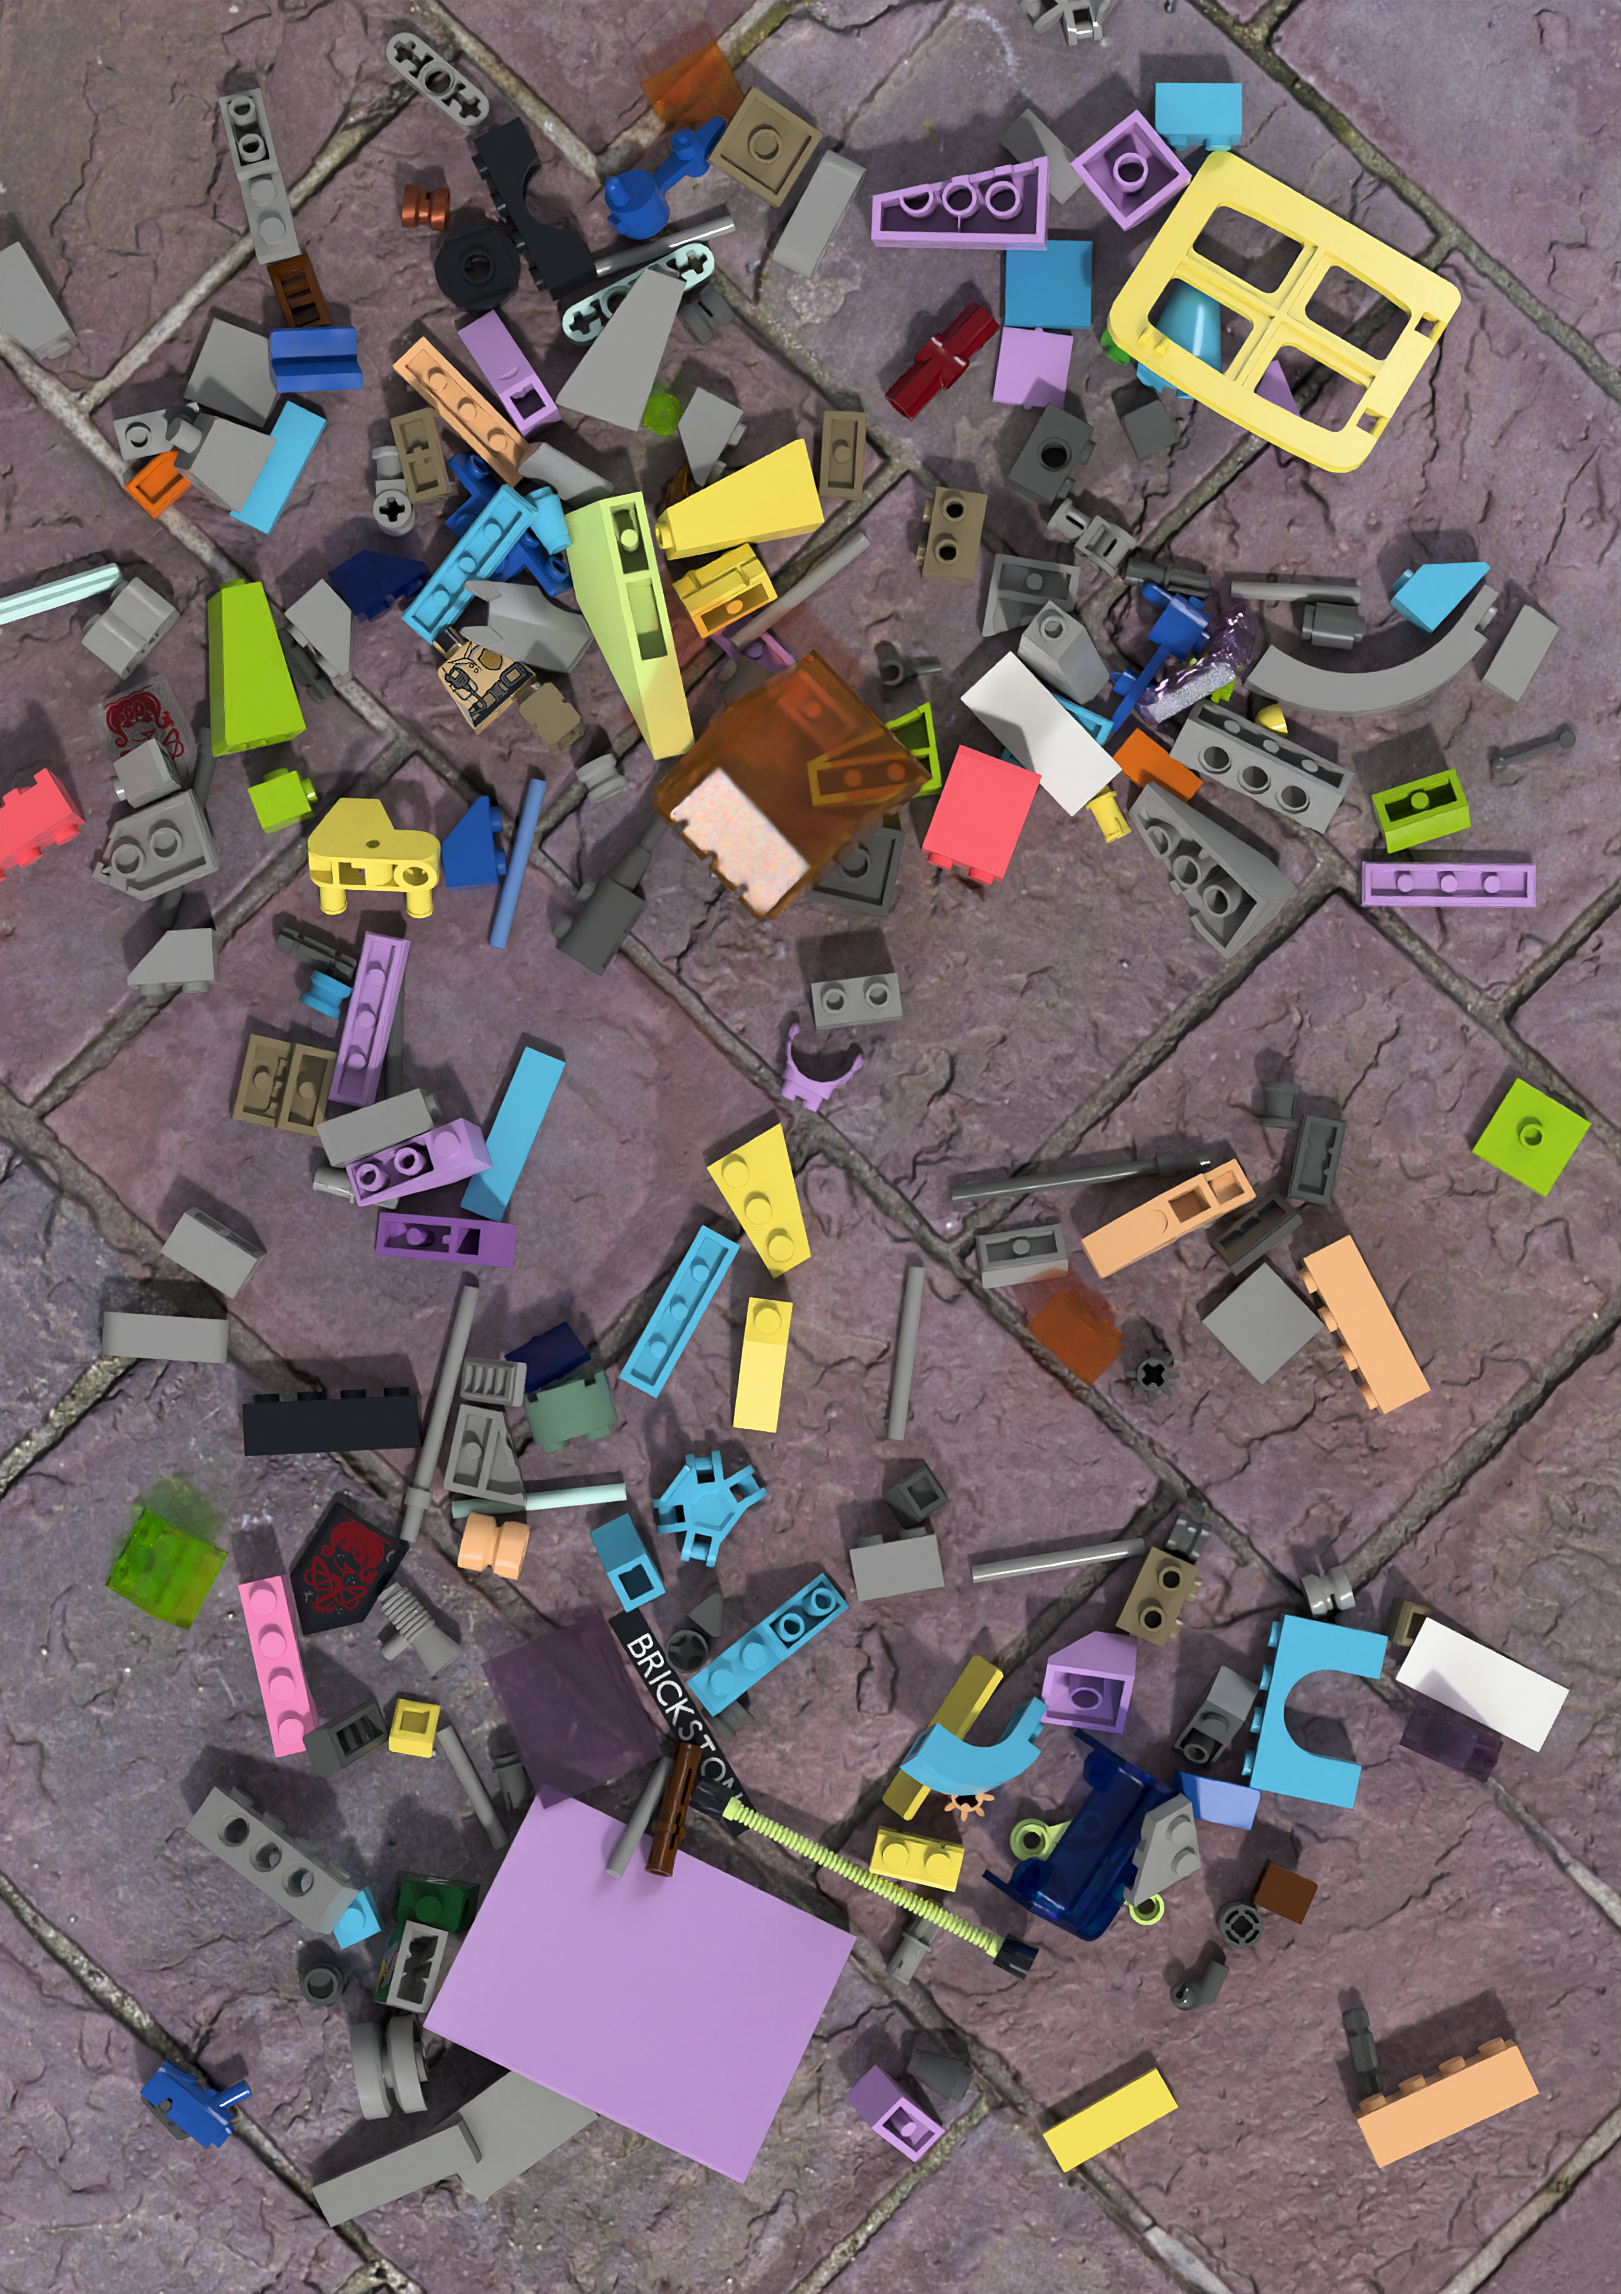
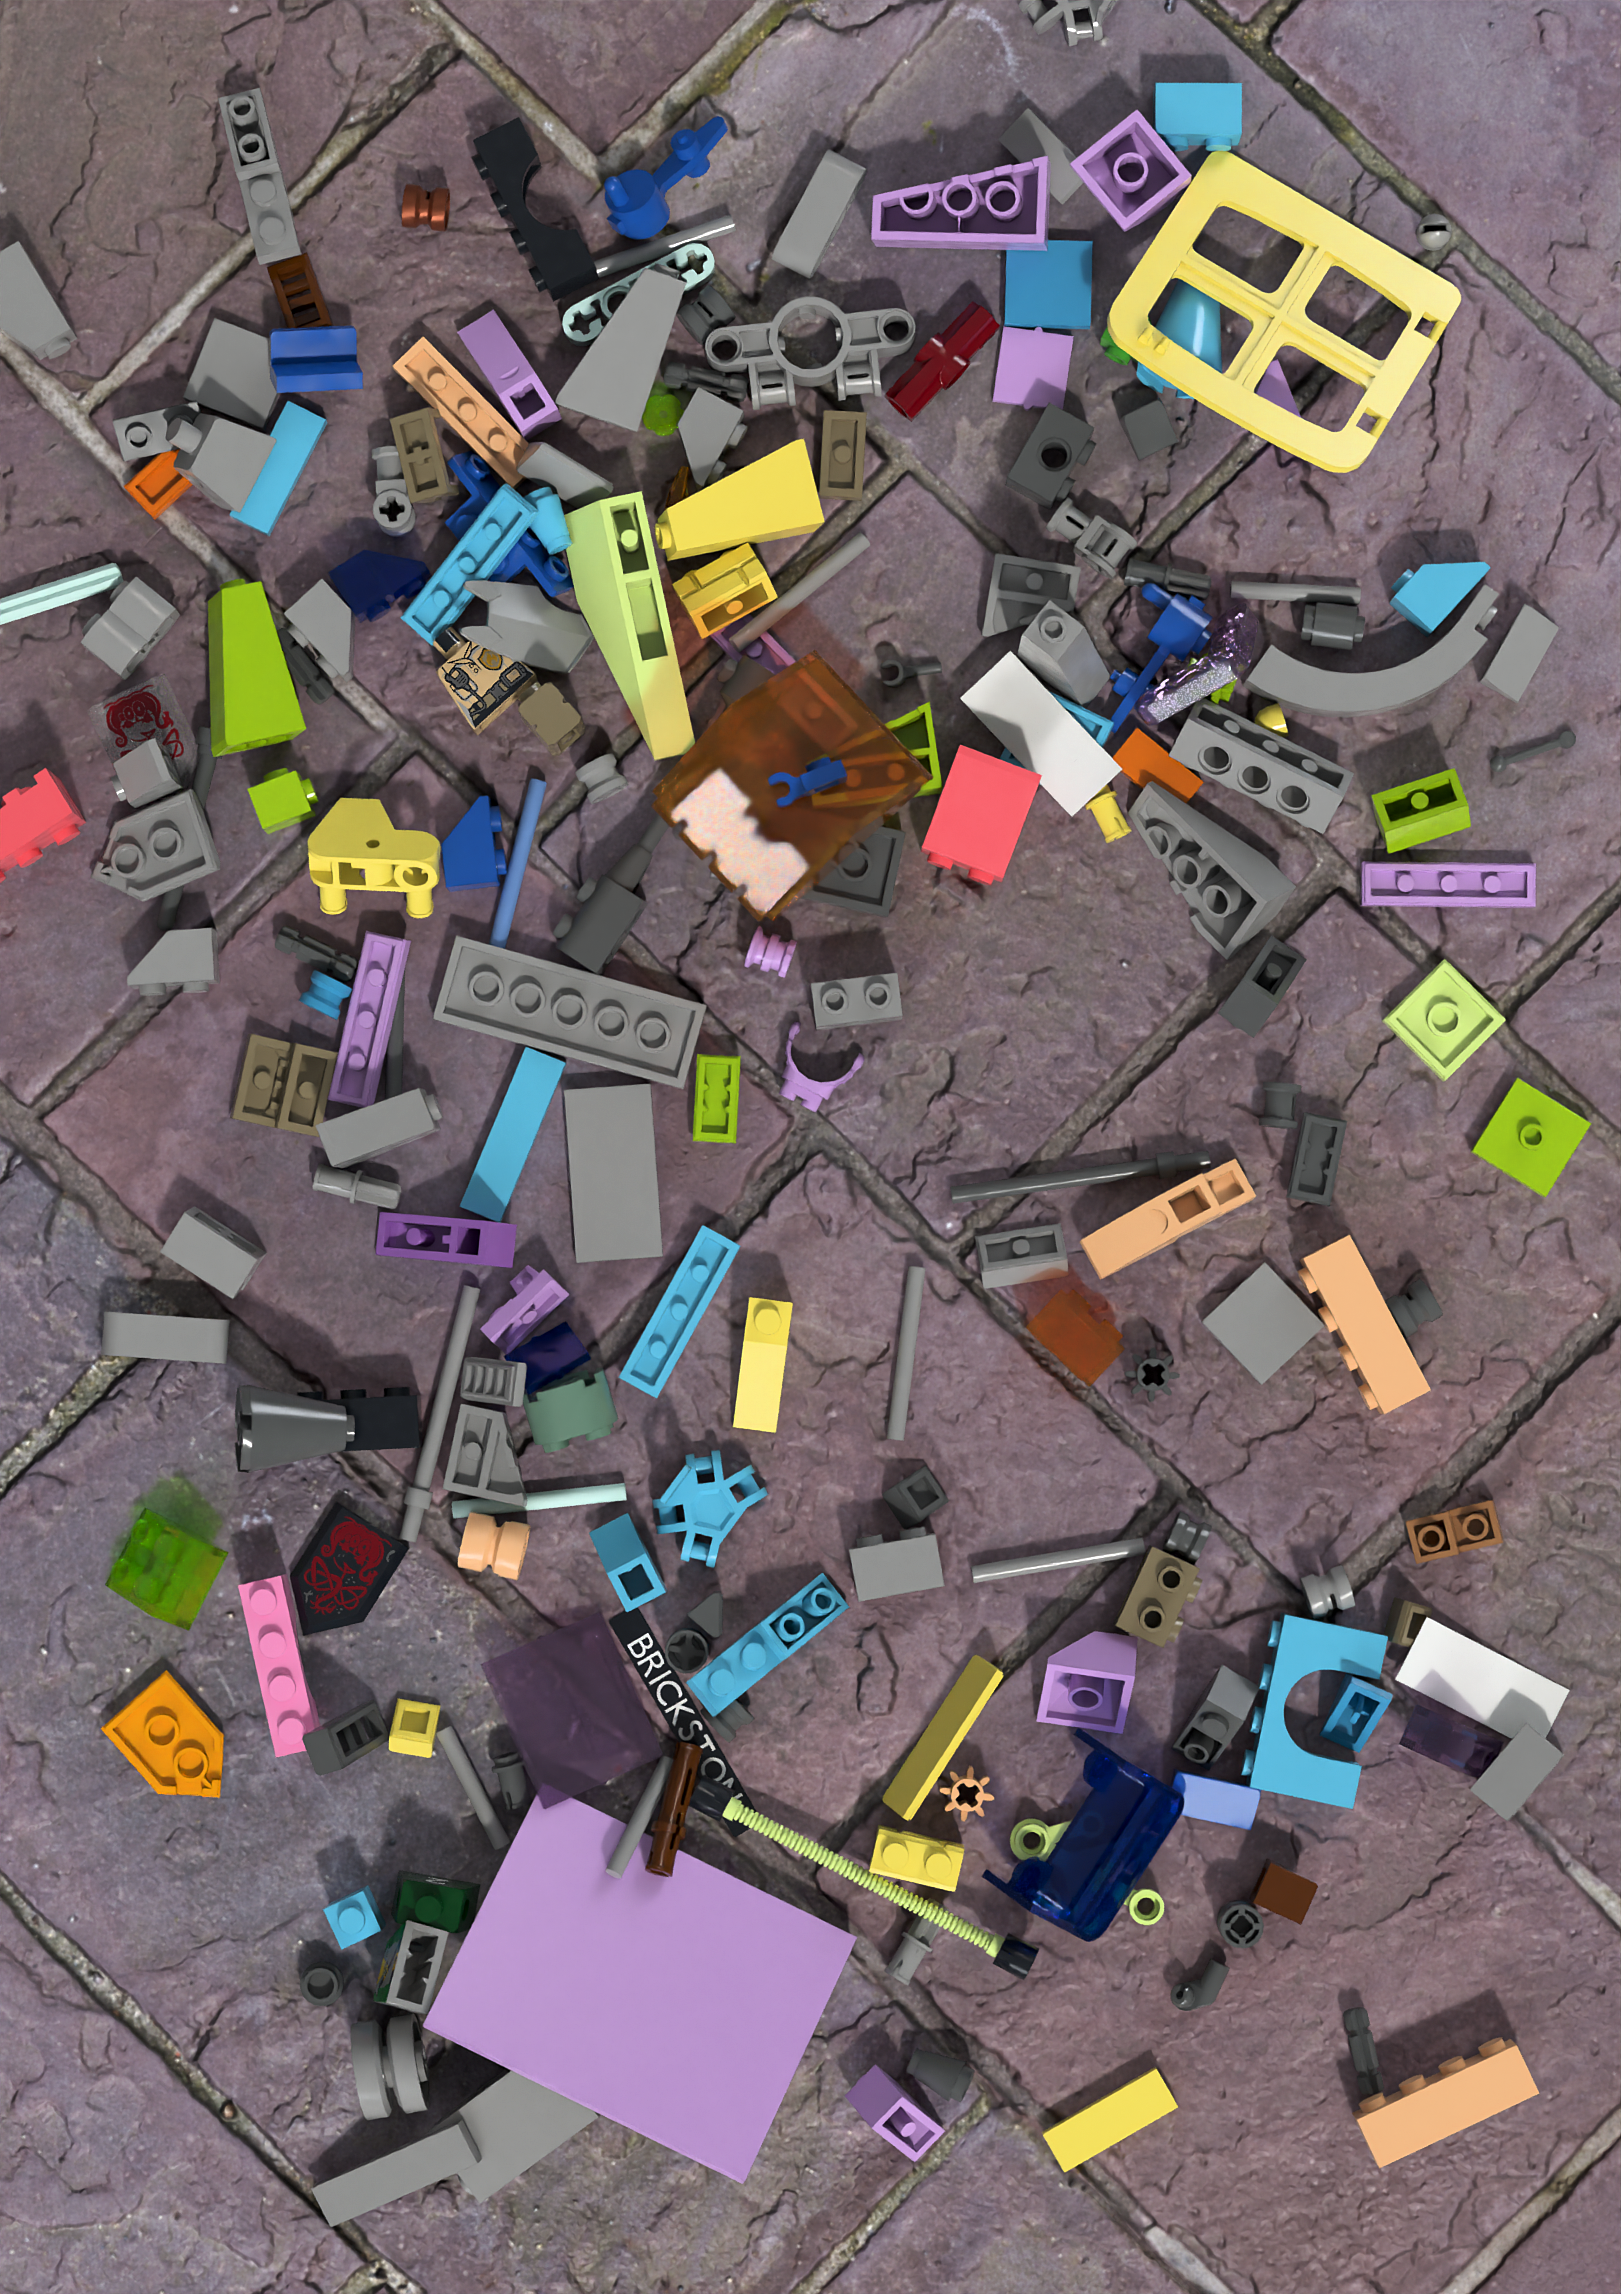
blue piece [139,2059,252,2149] -> none
light grey brick [185,1786,359,1935] -> none
lavender slope [346,1118,493,1207] -> none
light grey piece [377,1582,465,1678] -> none
light grey beam [386,32,490,132] -> none
black plate [435,224,522,313] -> none
clear orange wing [640,41,744,123] -> none
dark tan plate [705,86,824,209] -> none
light yellow wing [707,1123,811,1279] -> none
medium azure arch [899,1696,1048,1796] -> none
dark tan brick [915,486,988,587] -> none
light grey wing [1123,1793,1201,1907] -> none
dark grey plate [1209,1191,1304,1276] -> none
none -> light orange tile [101,1670,224,1798]
none -> dark grey cone [235,1385,355,1473]
none -> light grey plate [433,936,707,1090]
none -> lavender hinge [480,1265,570,1355]
none -> light grey tile [564,1084,663,1263]
none -> dark grey axle [664,361,749,402]
none -> lime plate [693,1054,741,1144]
none -> light grey piece [705,296,916,410]
none -> lavender bush [744,926,797,978]
none -> blue plate [768,757,847,807]
none -> dark grey slope [1218,935,1306,1038]
none -> dark azure slope [1320,1673,1393,1753]
none -> yellowish green tile [1382,959,1506,1082]
none -> dark grey wheel [1385,1279,1443,1339]
none -> medium nougat slope [1406,1499,1504,1564]
none -> light grey hinge [1416,213,1452,251]
none -> light grey hinge [1470,1723,1565,1822]

